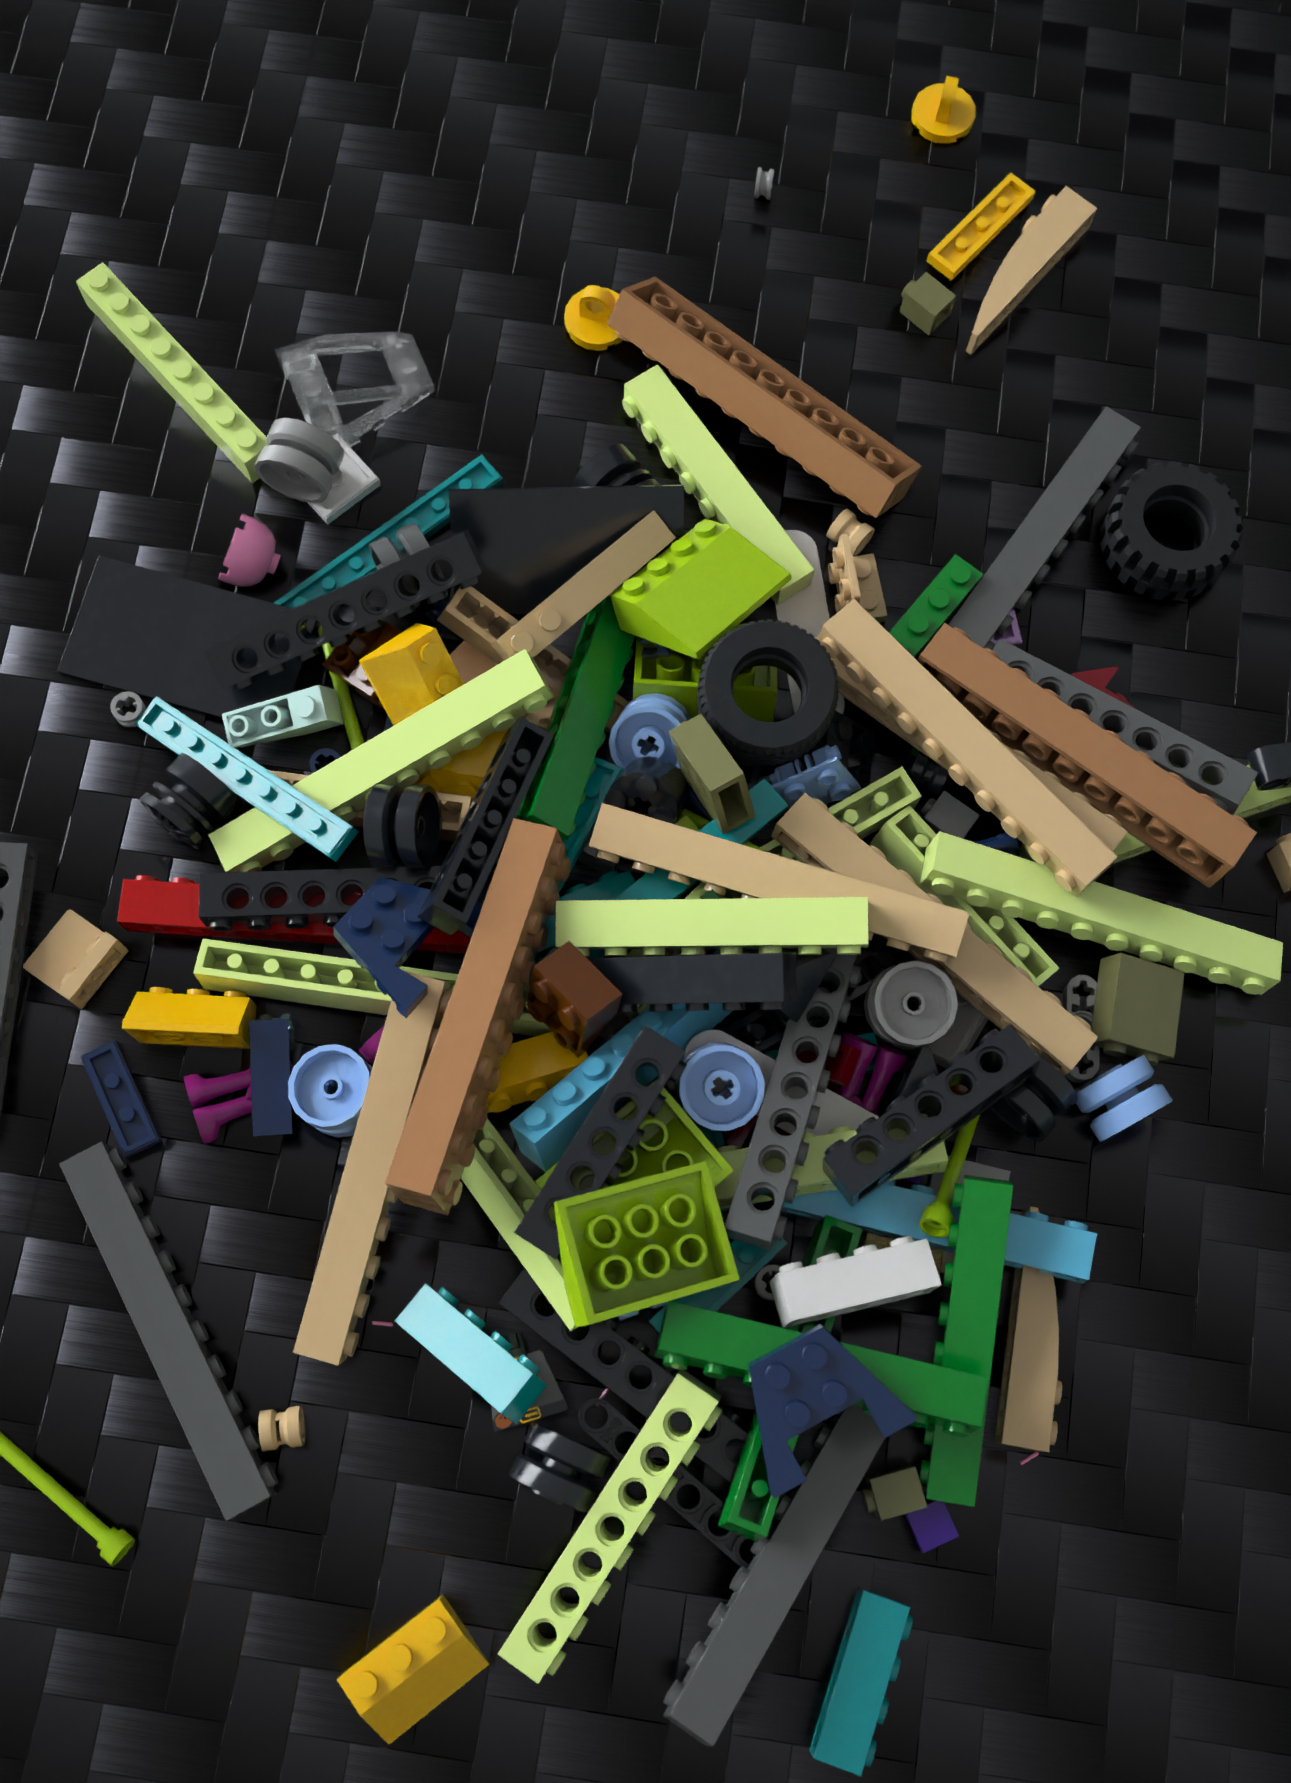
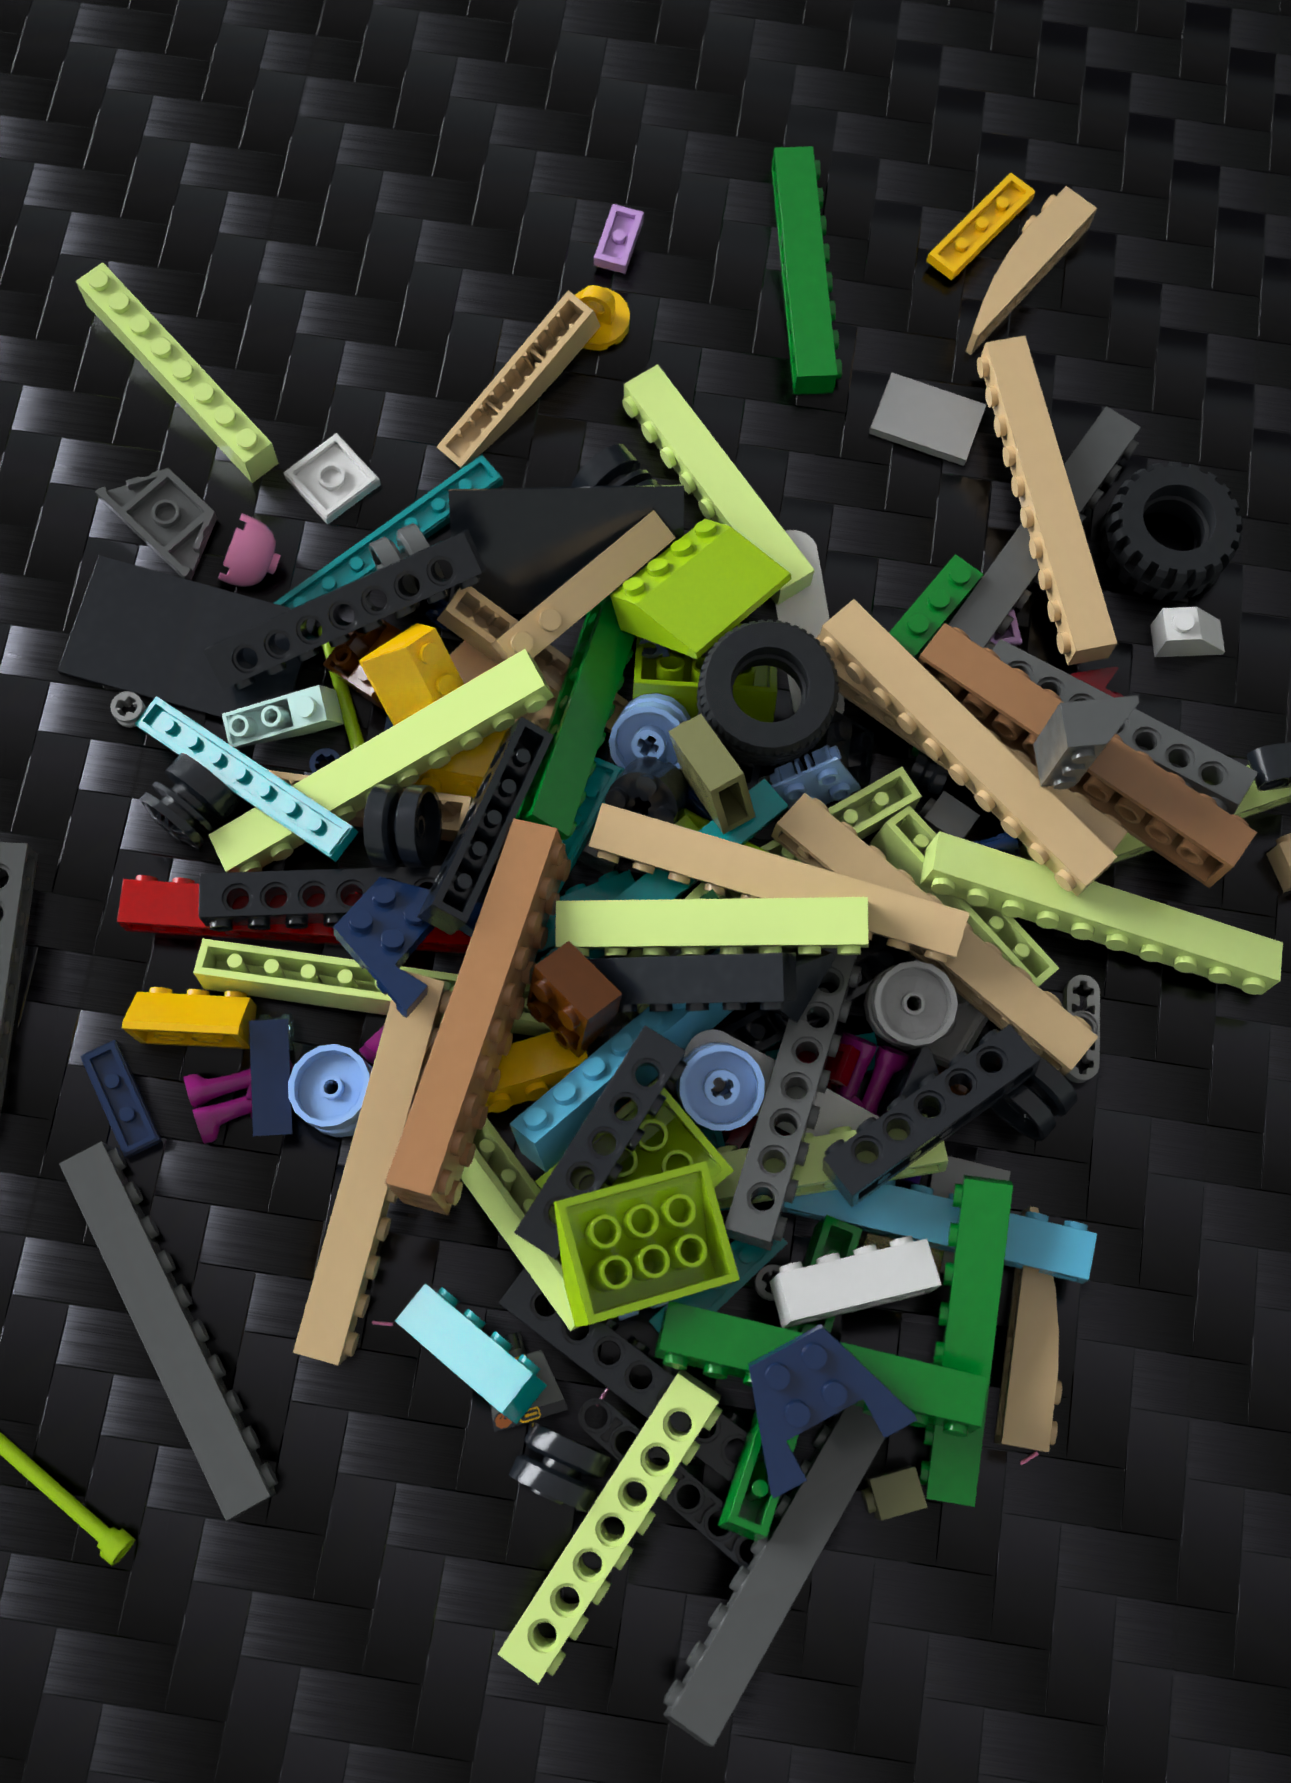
tan bracket [23,909,129,1010] -> none
light grey wheel [254,418,344,503] -> none
tan wheel [258,1406,305,1451] -> none
clear windscreen [275,332,435,450] -> none
yellow slope [337,1595,490,1745] -> none
medium nougat brick [607,277,922,518] -> none
light grey bush [754,167,774,200] -> none
teal brick [809,1587,913,1776] -> none
tan wheel [826,508,875,556] -> none
tan bracket [828,534,887,622] -> none
olive brick [899,272,956,335] -> none
dark purple tile [904,1500,959,1553] -> none
yellow tile [912,76,976,144] -> none
lime piece [919,1115,980,1238] -> none
light blue wheel [1076,1055,1173,1142] -> none
olive brick [1091,953,1185,1066] -> none
none -> dark grey wing [95,468,217,580]
none -> tan slope [437,290,600,469]
none -> lavender plate [594,204,644,274]
none -> green brick [772,146,842,395]
none -> light grey tile [869,373,986,466]
none -> tan brick [977,336,1117,665]
none -> dark grey slope [1033,695,1139,790]
none -> white slope [1150,607,1225,657]

